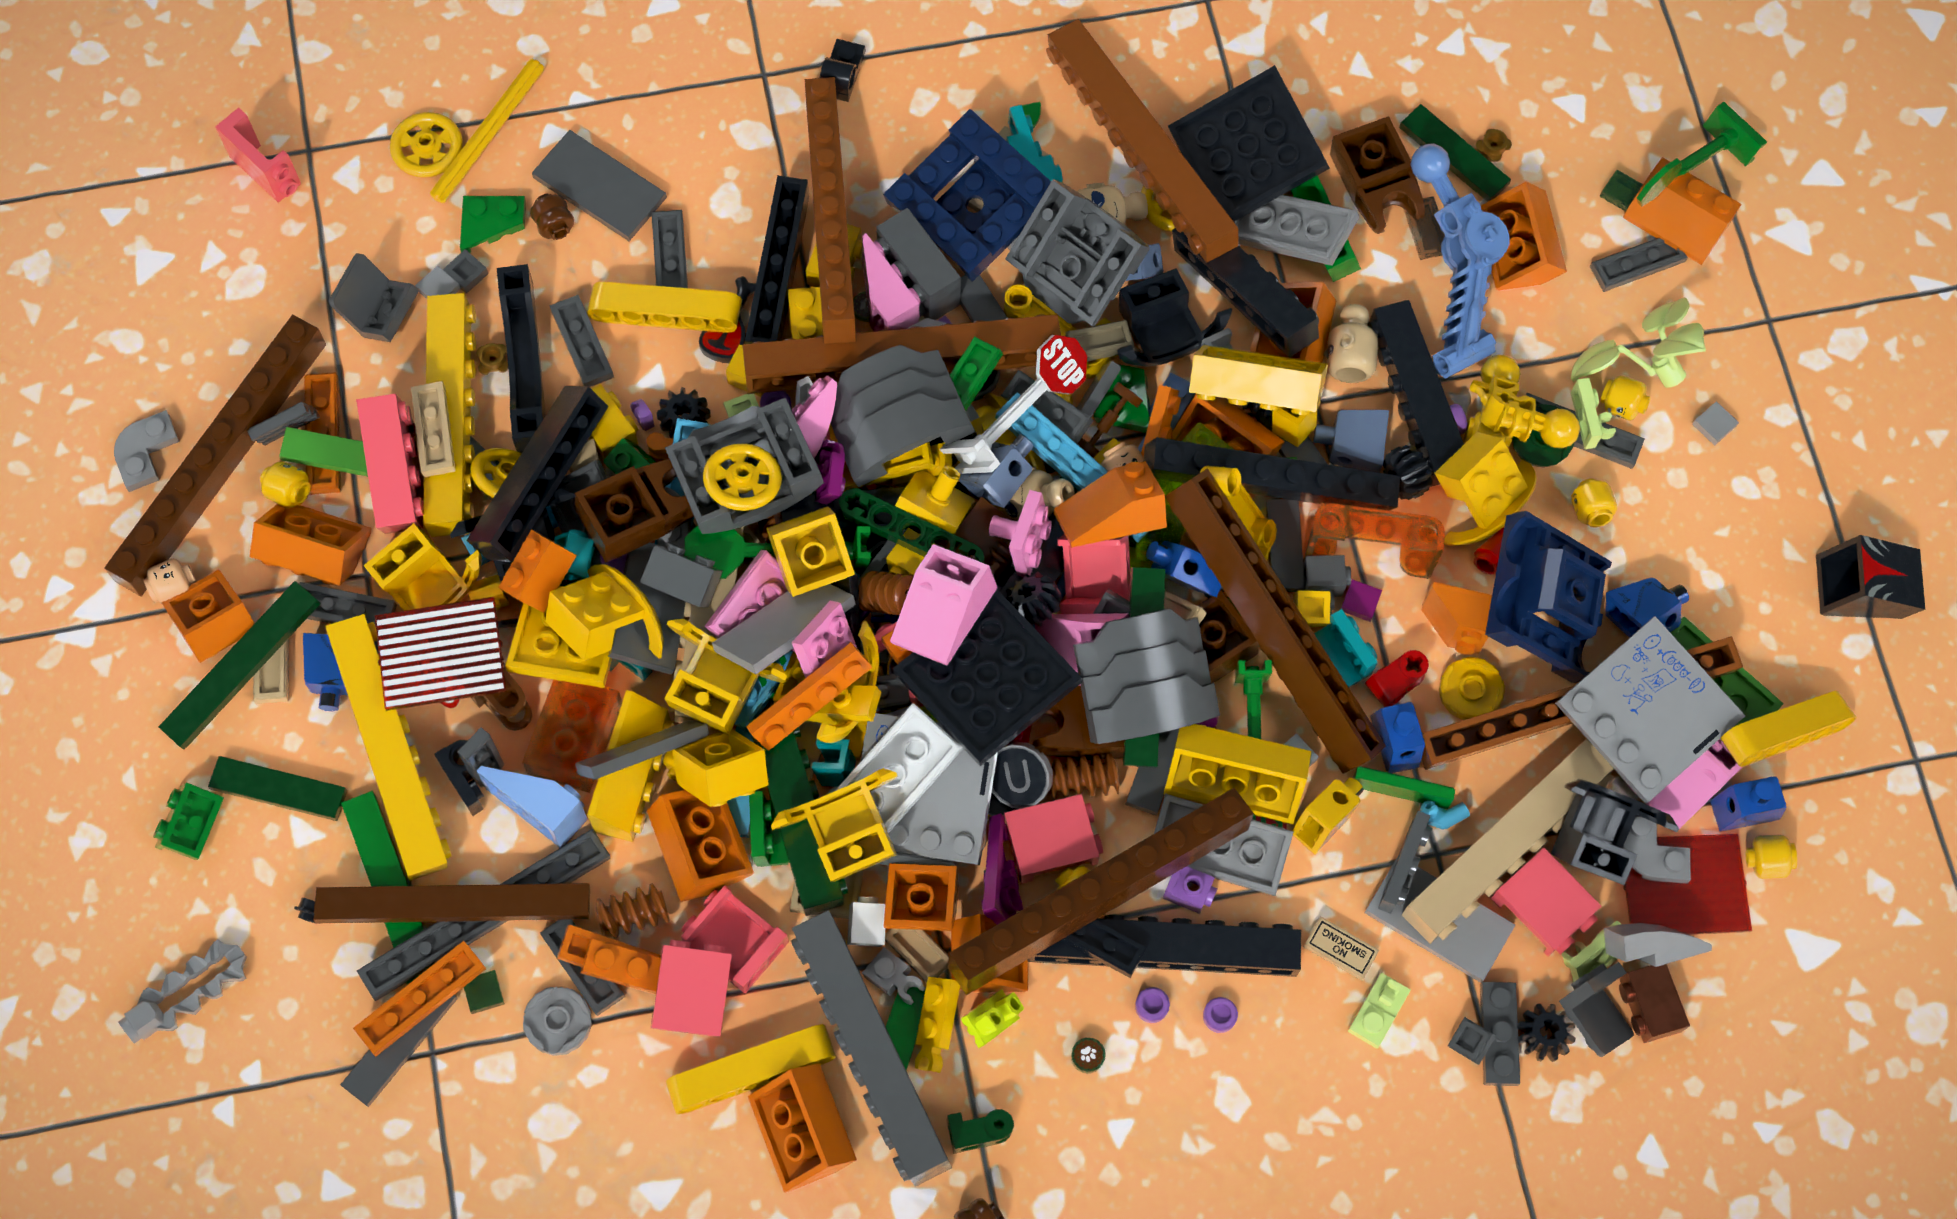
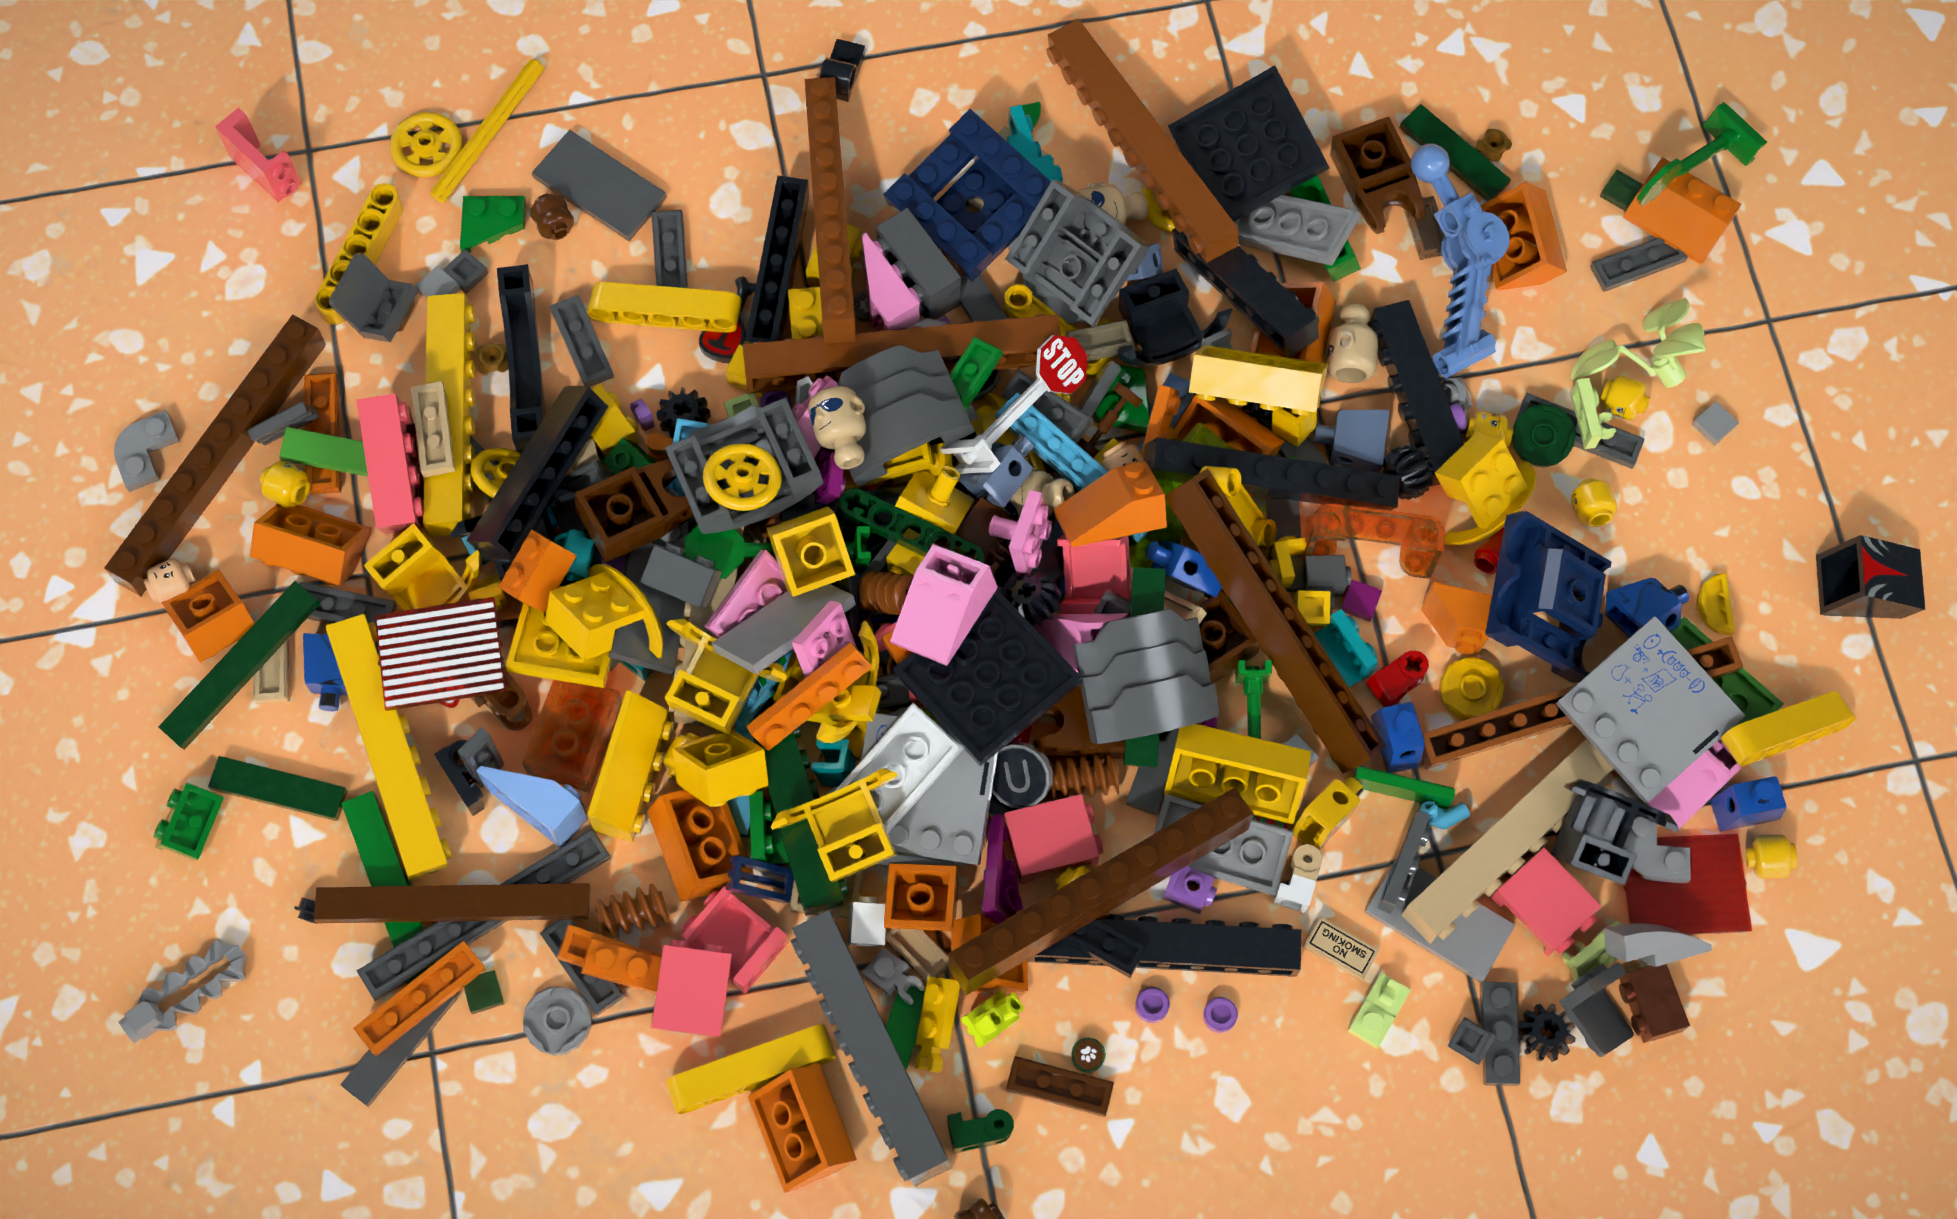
dark grey tile [575,720,709,779] -> none
yellow piece [1469,354,1580,449] -> none
none -> yellow beam [315,183,403,325]
none -> dark blue tile [726,855,794,904]
none -> tan piece [808,386,867,469]
none -> reddish brown tile [1006,1056,1114,1117]
none -> yellow bracket [1268,536,1307,588]
none -> leg [1273,844,1322,913]
none -> light grey plate [1442,377,1473,411]
none -> yellow tile [1696,572,1735,636]

